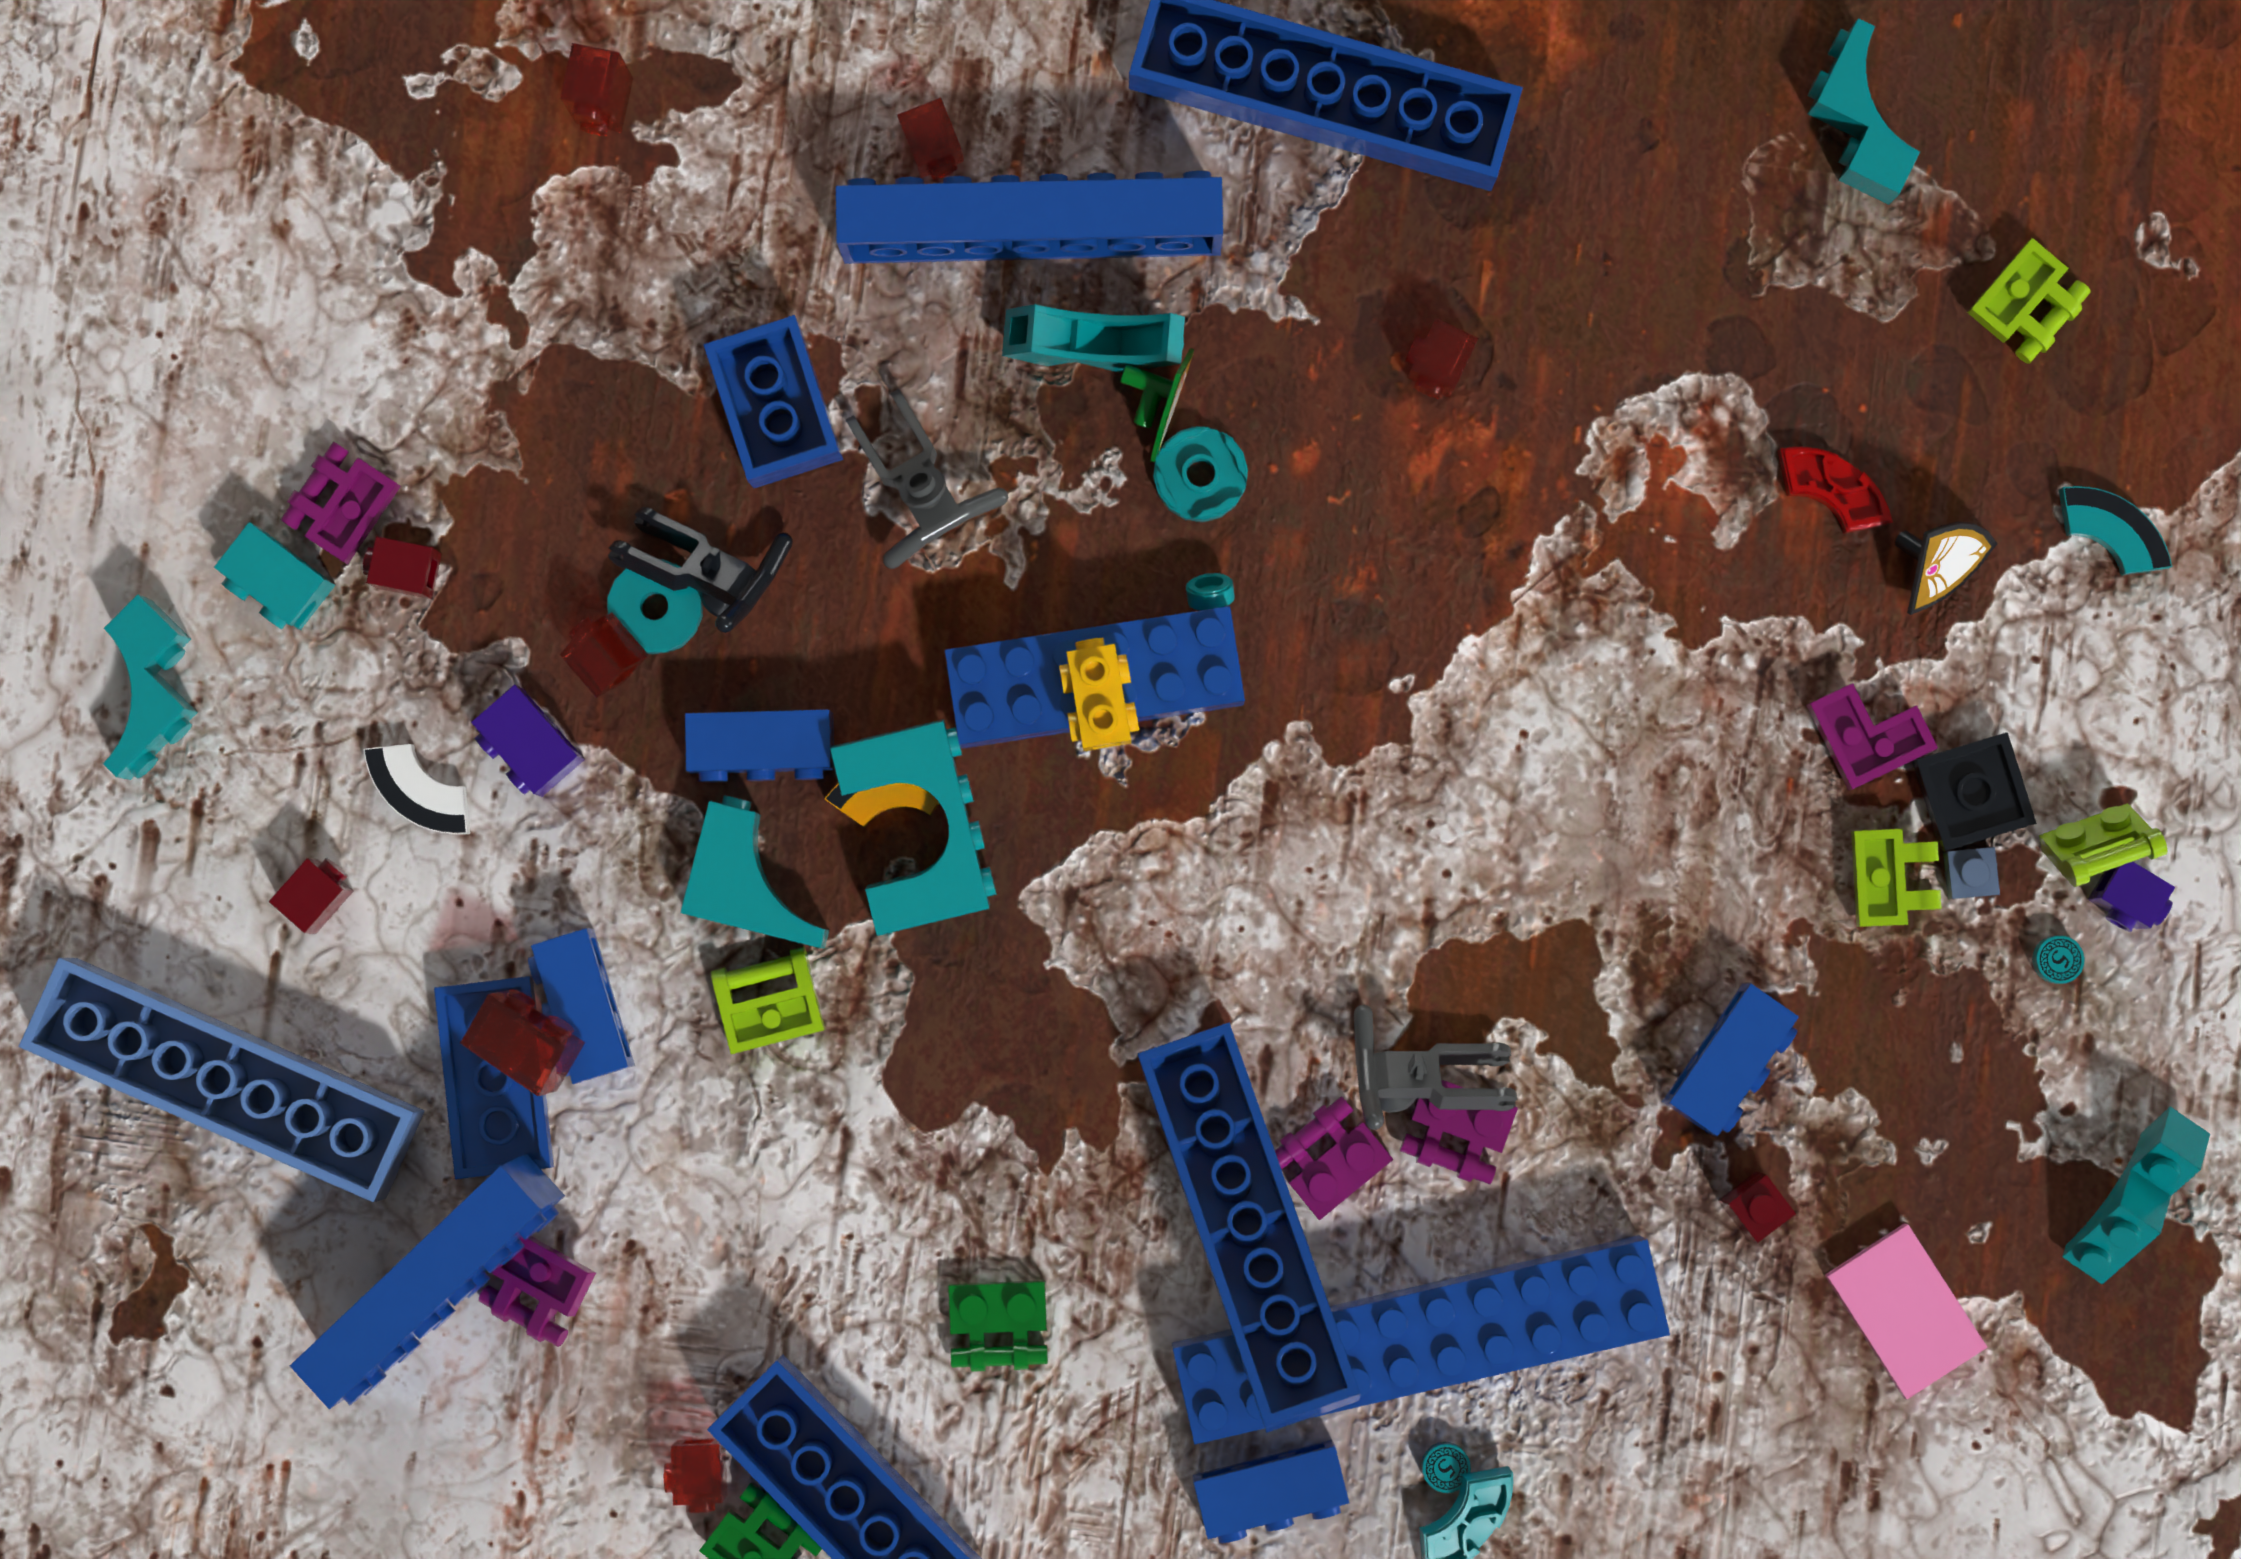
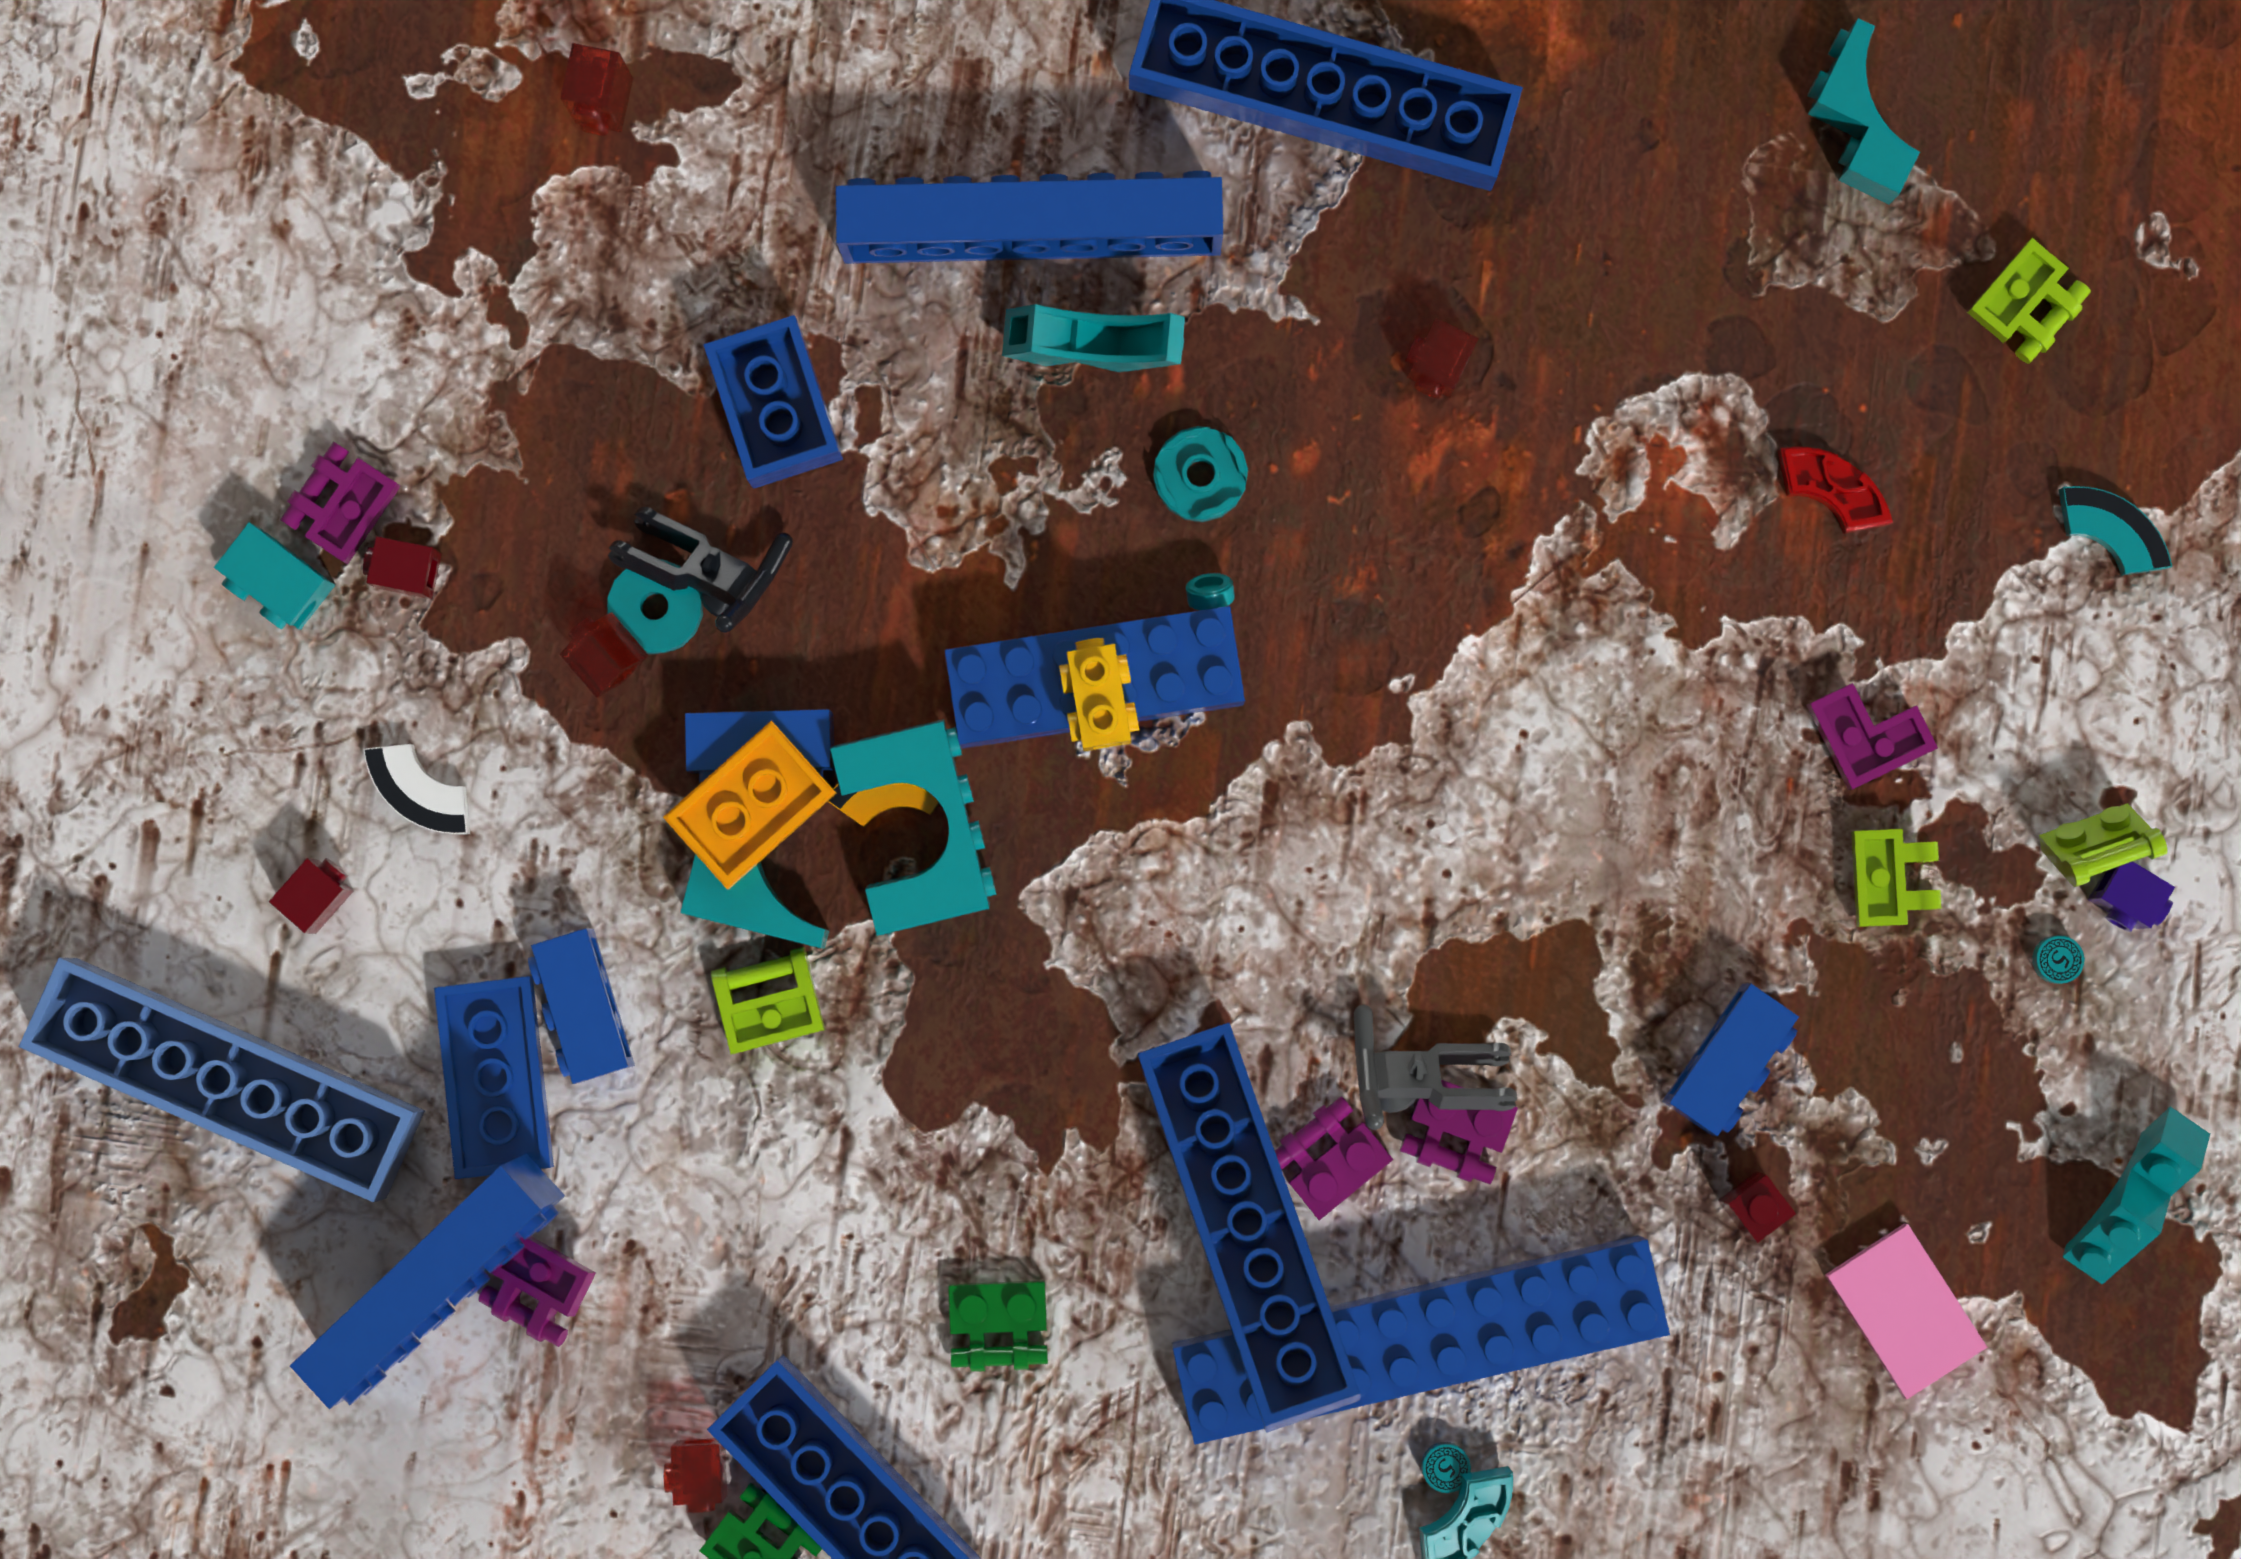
teal arch [103,594,198,780] -> none
clear red brick [460,989,585,1096] -> none
dark purple brick [471,684,585,797] -> none
dark grey piece [846,389,1008,569] -> none
clear red brick [897,97,964,179] -> none
green shield [1121,348,1195,462] -> none
blue brick [1192,1440,1350,1543] -> none
shield [1895,521,1997,615] -> none
black plate [1912,732,2037,852] -> none
sand blue plate [1943,847,2000,900] -> none
none -> light orange tile [663,721,836,890]

